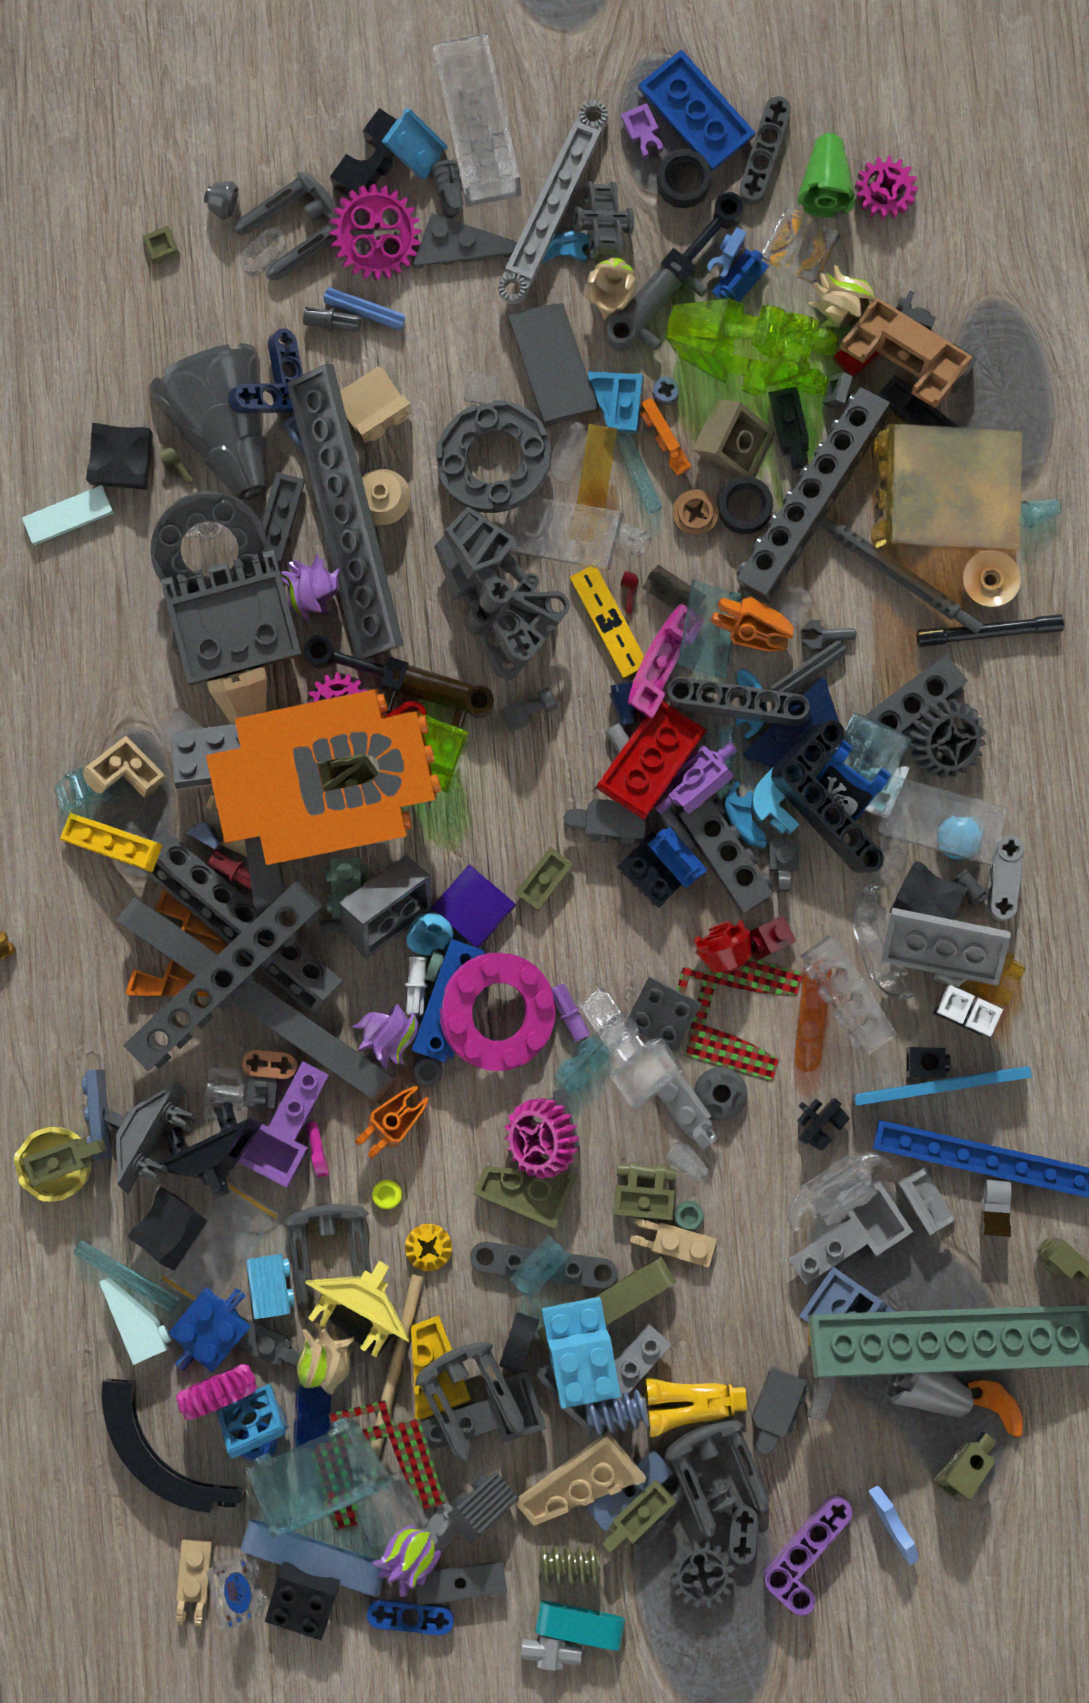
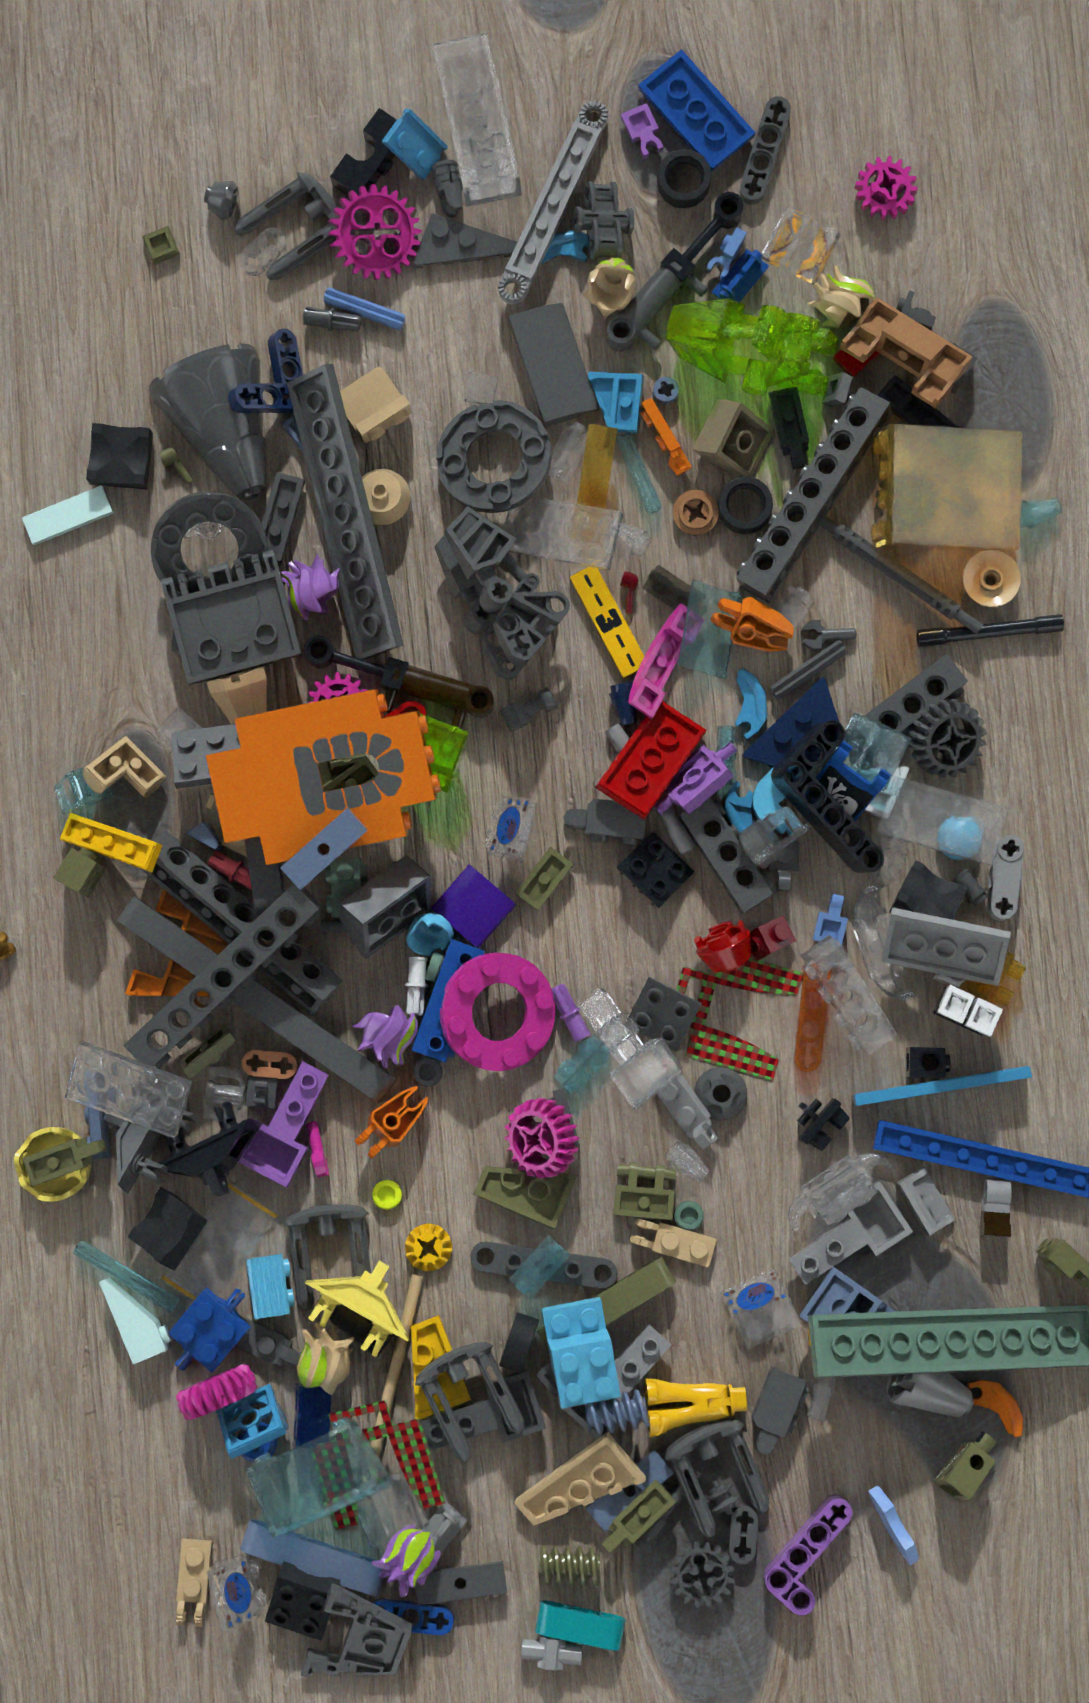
black arch [101,1378,245,1513] -> none
dark grey brick [447,1471,519,1542] -> none
blue hinge [647,826,708,889] -> none
dark grey beam [668,677,811,727] -> none
bright green cone [797,133,855,218] -> none
none -> olive brick [53,847,107,898]
none -> clear plate [65,1041,192,1138]
none -> olive plate [180,1024,236,1079]
none -> sand blue tile [280,808,368,890]
none -> dark grey wing [301,1583,412,1677]
none -> clear slope [484,795,537,863]
none -> clear slope [720,1268,802,1350]
none -> clear piece [739,807,810,869]
none -> medium blue plate [812,894,848,947]

